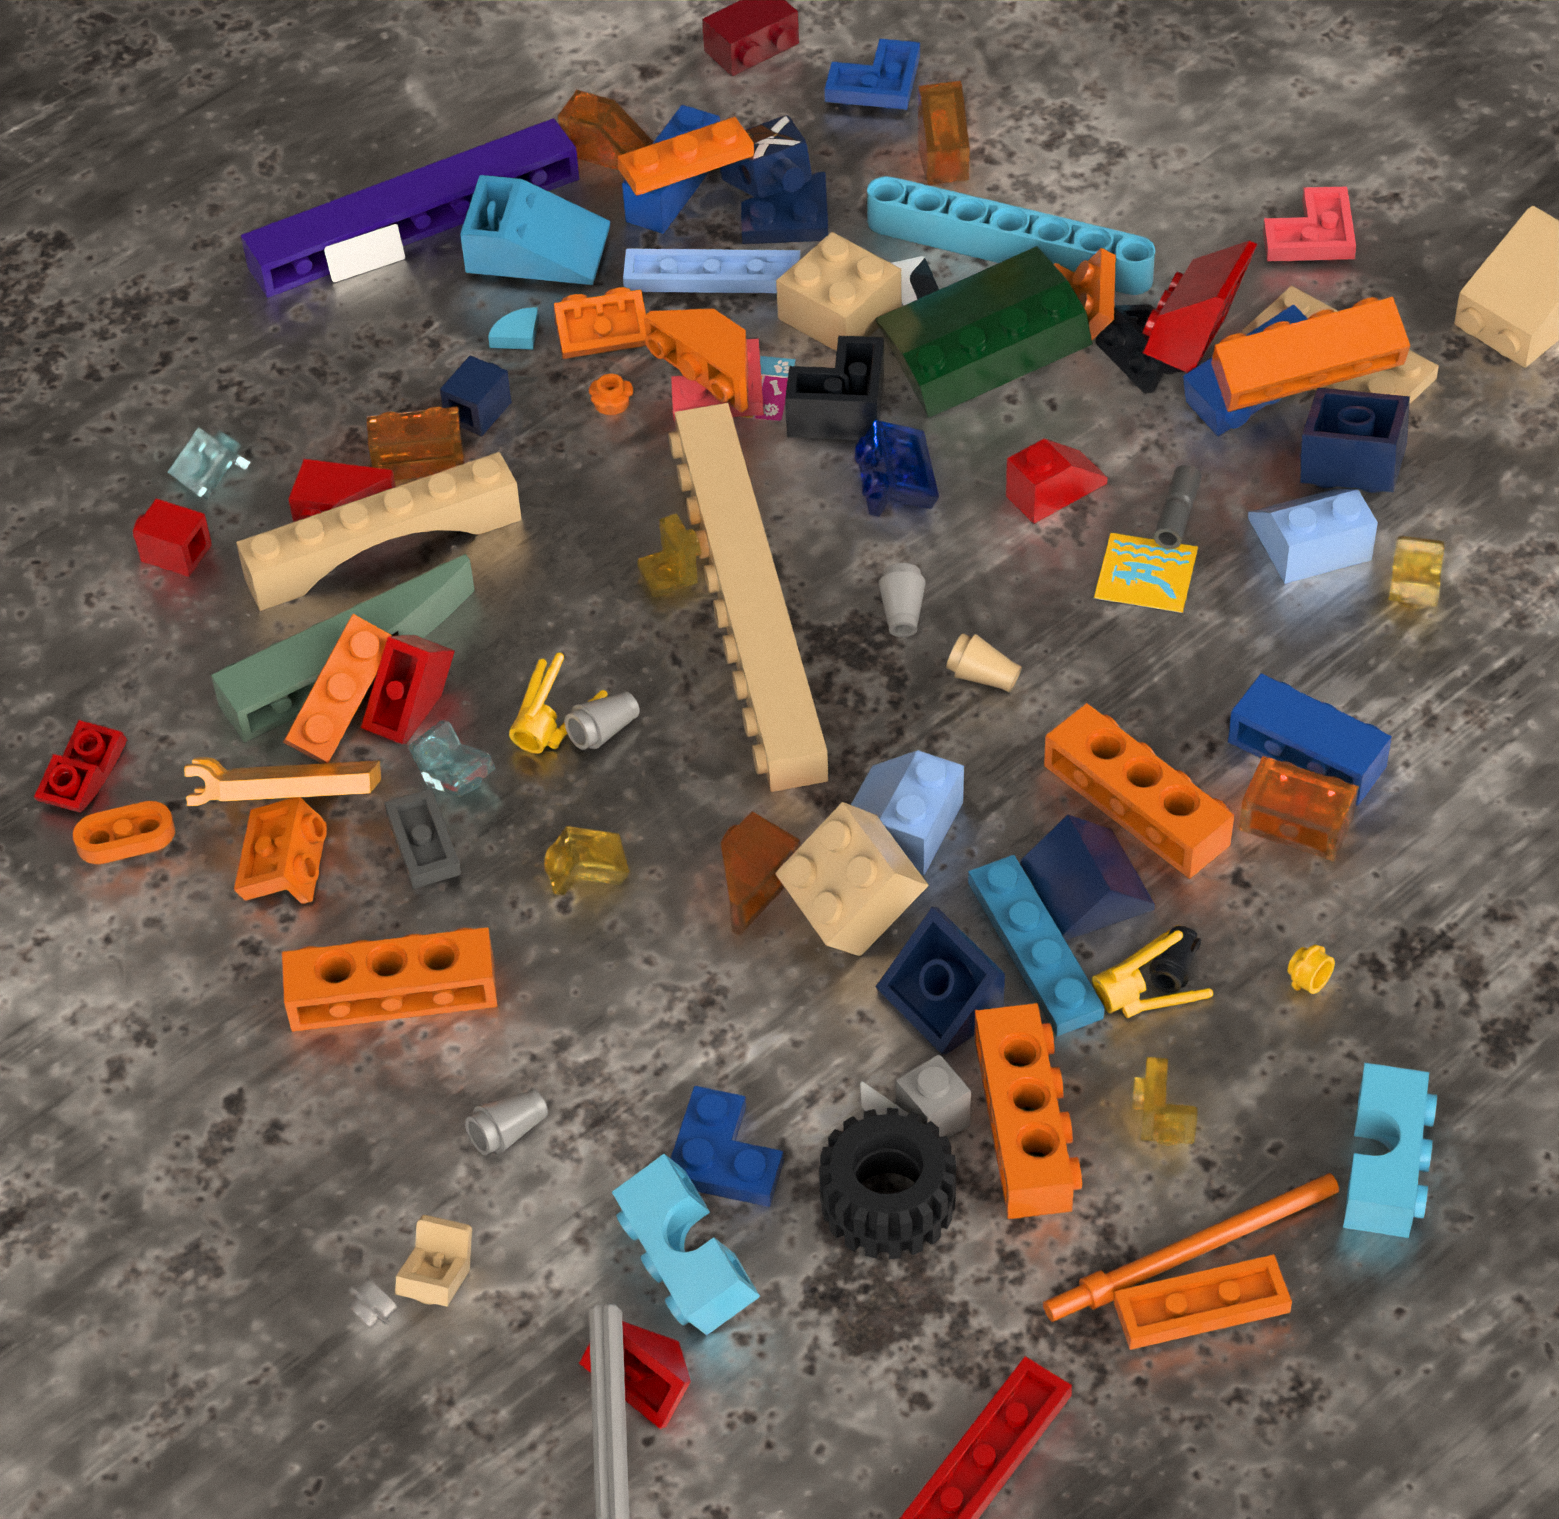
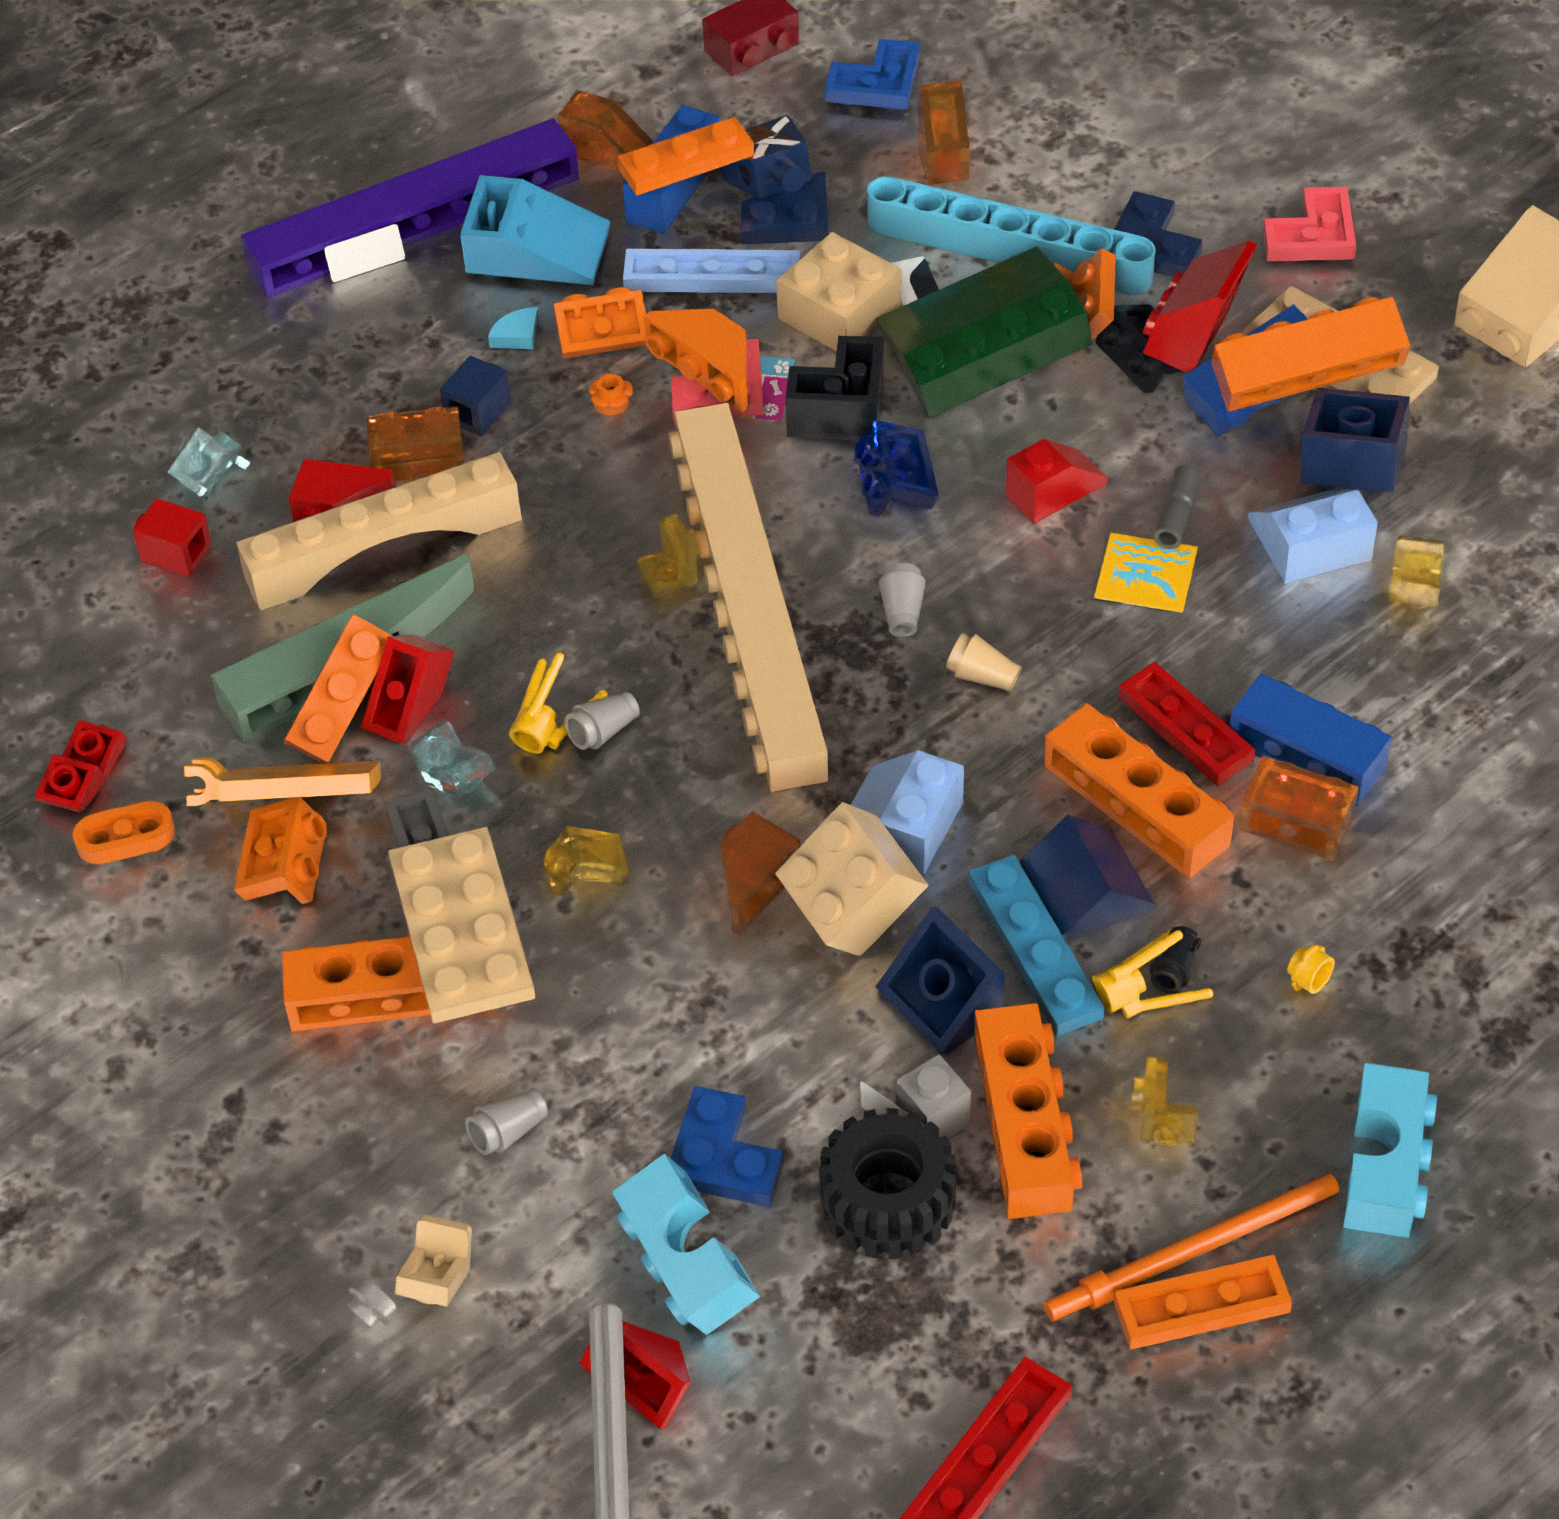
none -> tan plate [388,827,536,1024]
none -> dark blue plate [1114,191,1202,277]
none -> red plate [1118,662,1255,786]

